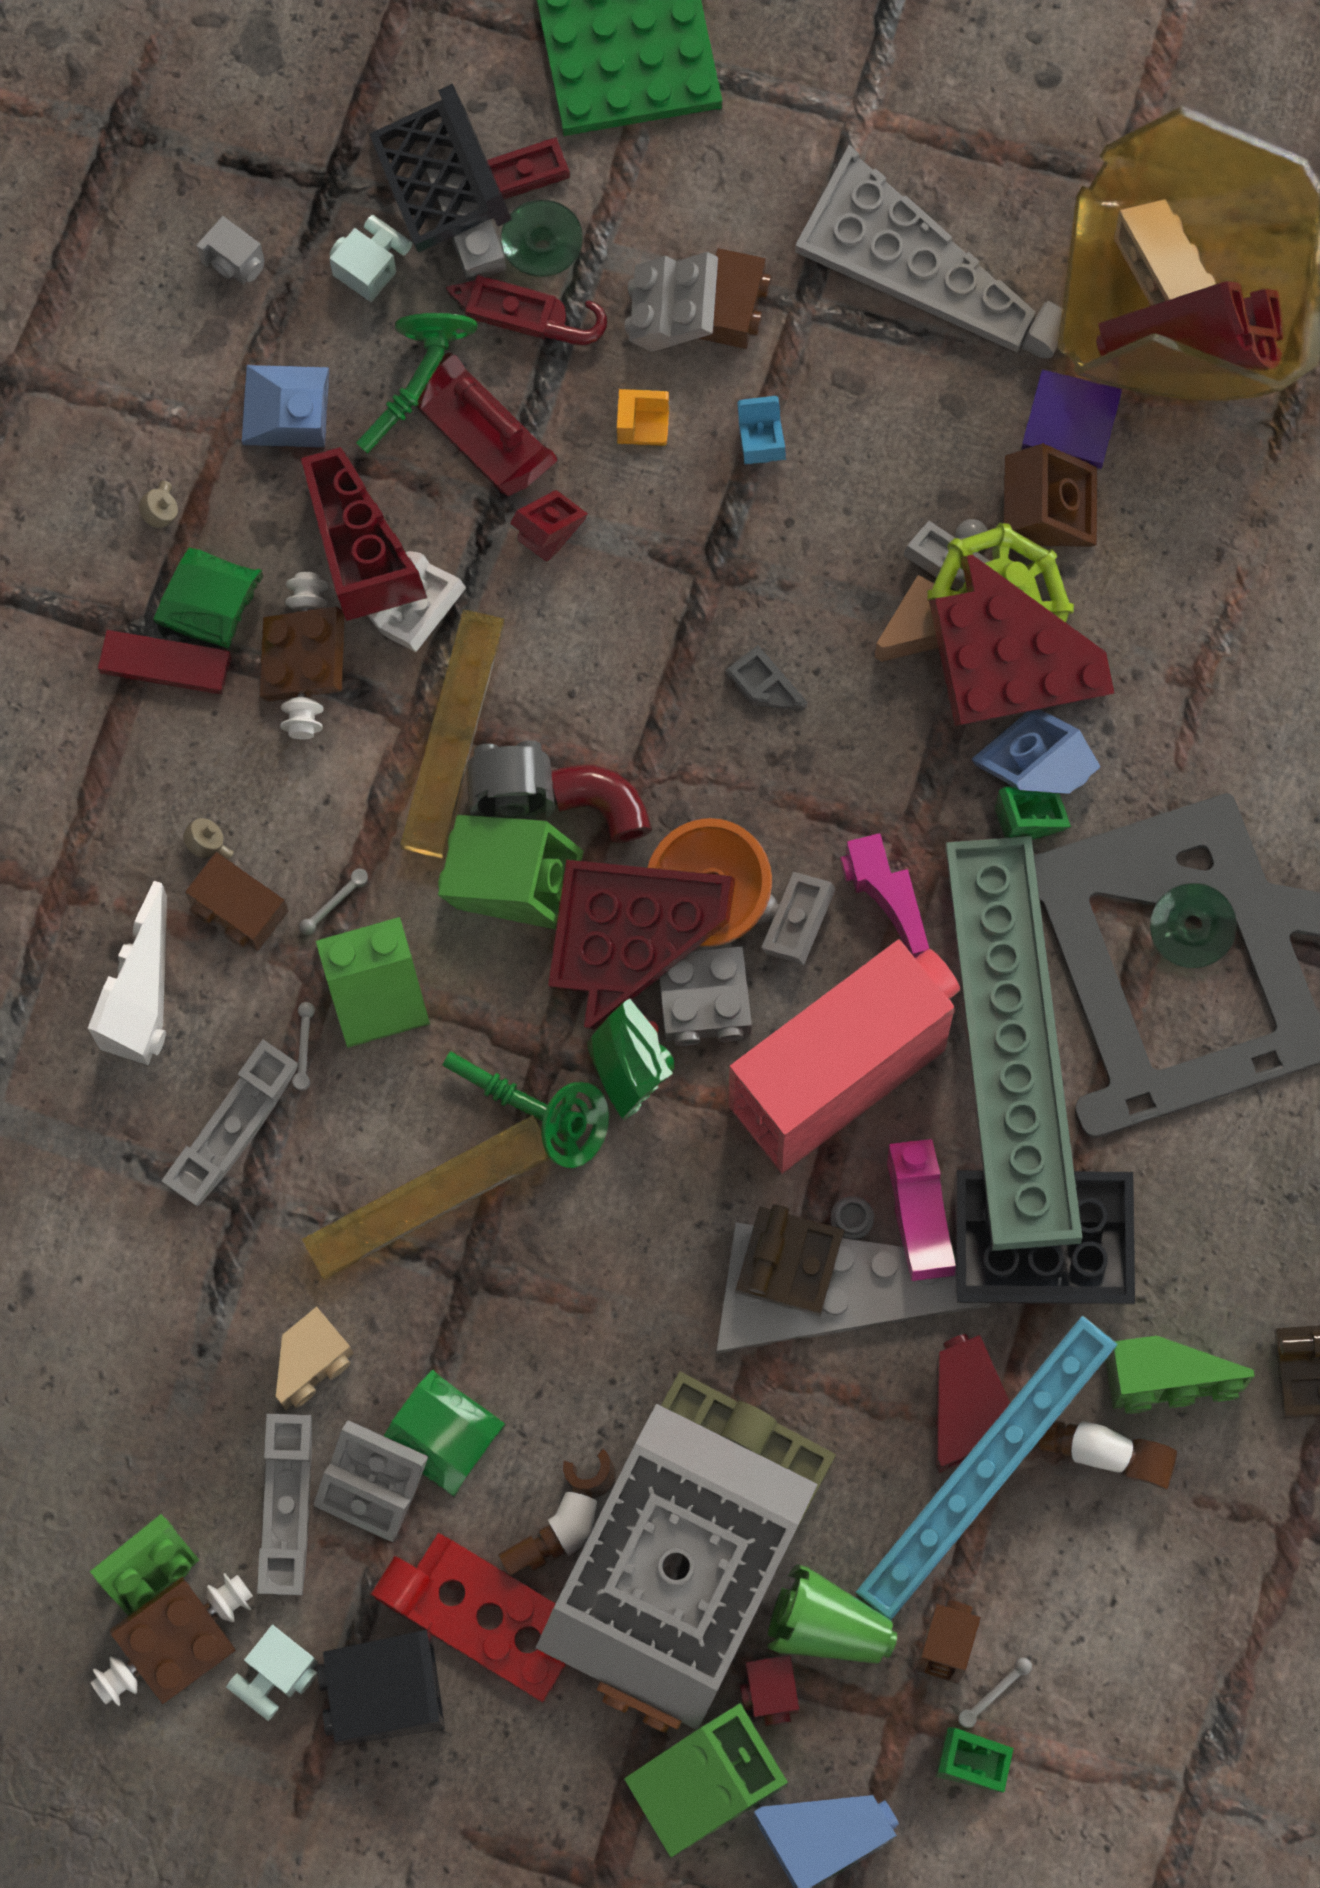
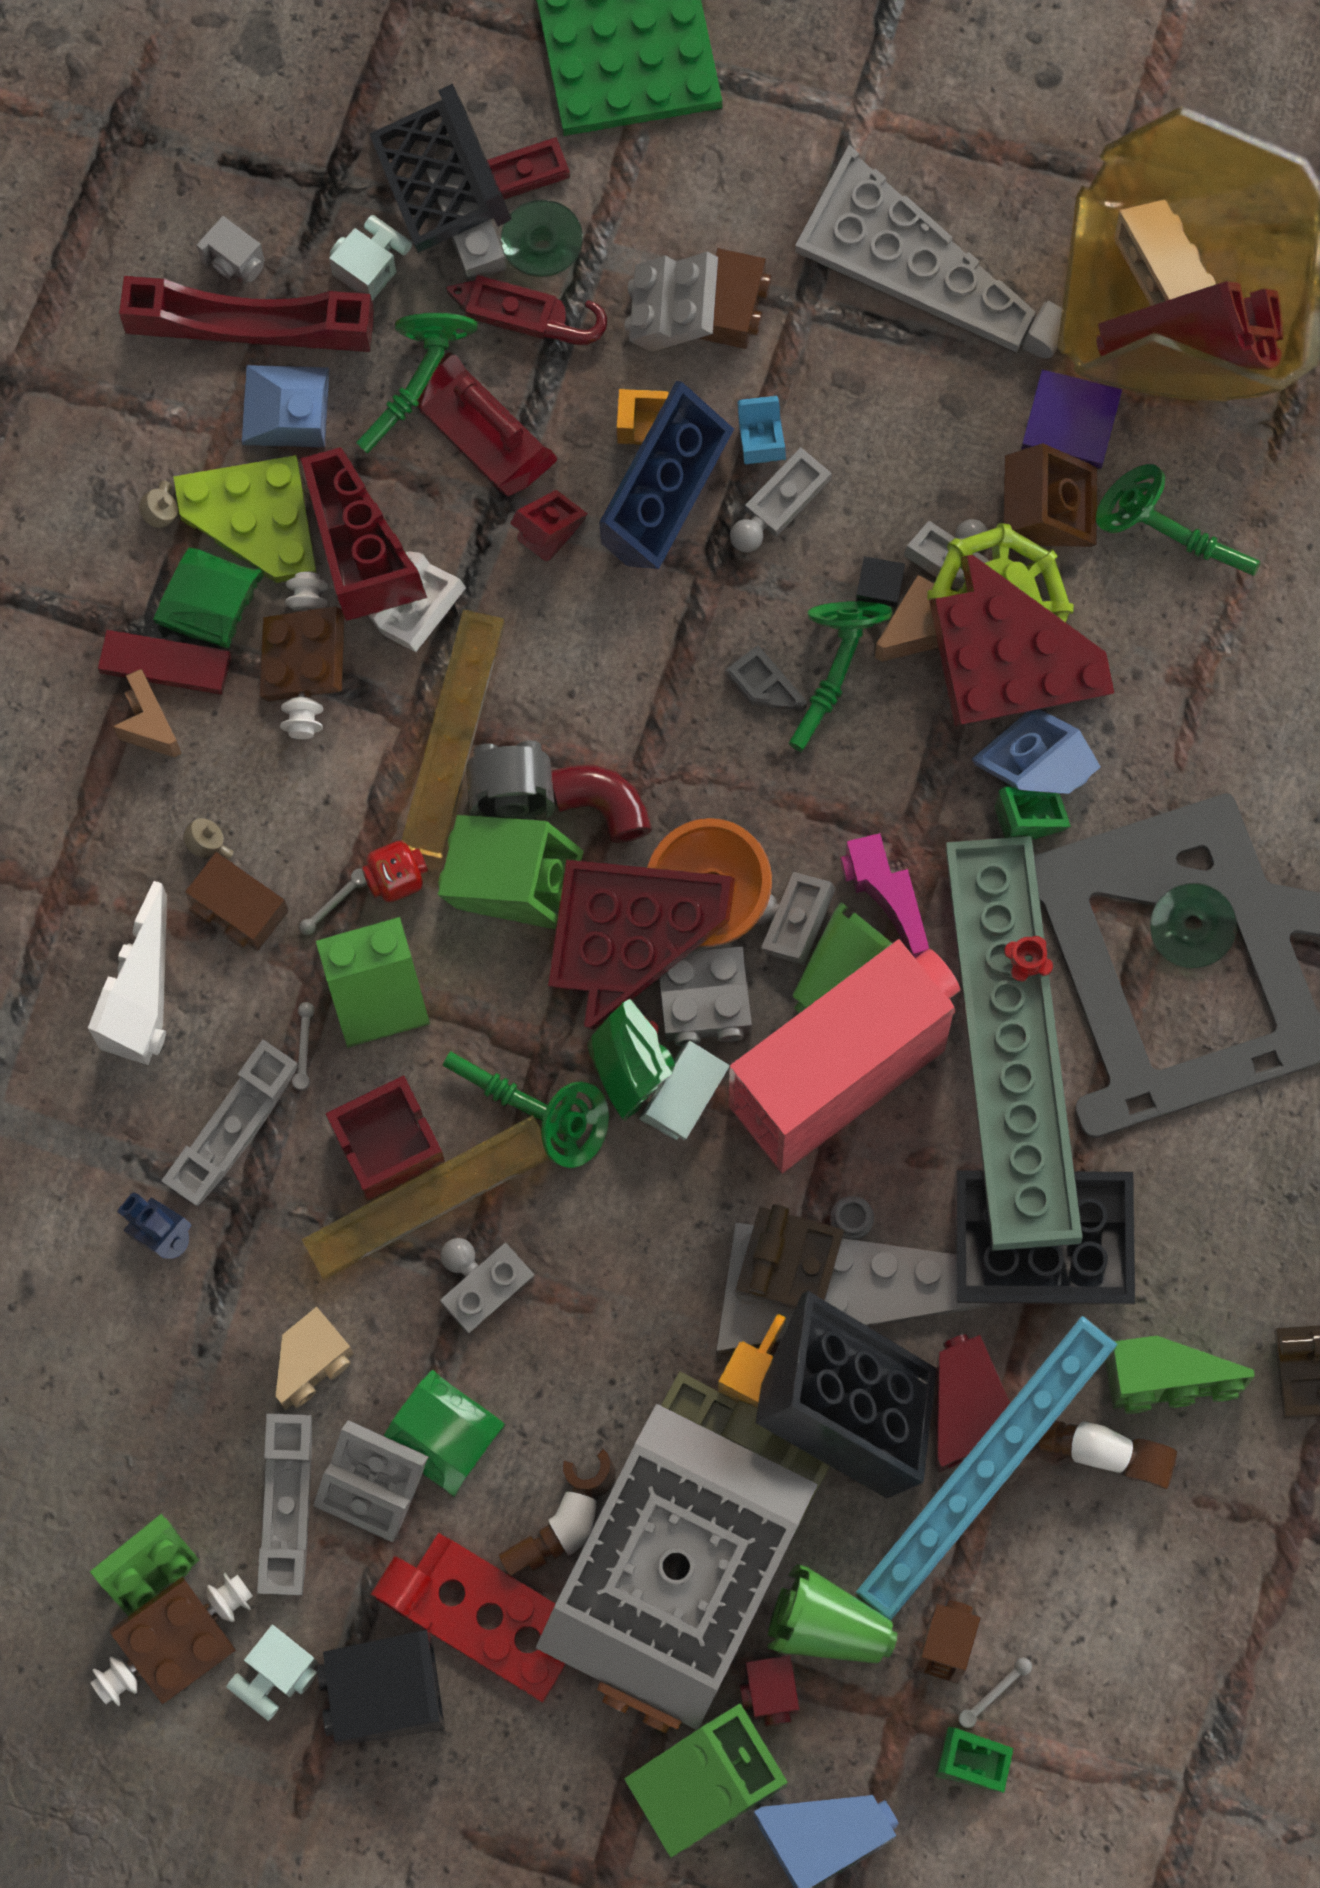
dark pink slope [887,1139,956,1281] -> none
none -> medium nougat slope [113,669,182,757]
none -> dark blue hips [117,1192,192,1259]
none -> dark red arch [119,276,375,352]
none -> lime plate [173,455,317,583]
none -> dark red piece [325,1075,445,1201]
none -> red head [361,840,428,903]
none -> light grey plate [439,1238,534,1334]
none -> dark blue slope [599,381,734,569]
none -> light aqua hinge [639,1041,730,1140]
none -> light orange brick [718,1314,786,1408]
none -> light grey plate [730,447,832,553]
none -> black slope [756,1291,937,1498]
none -> green dish [788,601,892,752]
none -> bright green cone [792,902,893,1013]
none -> black tile [856,556,905,607]
none -> red plate [1004,936,1053,982]
none -> green dish [1096,464,1261,576]

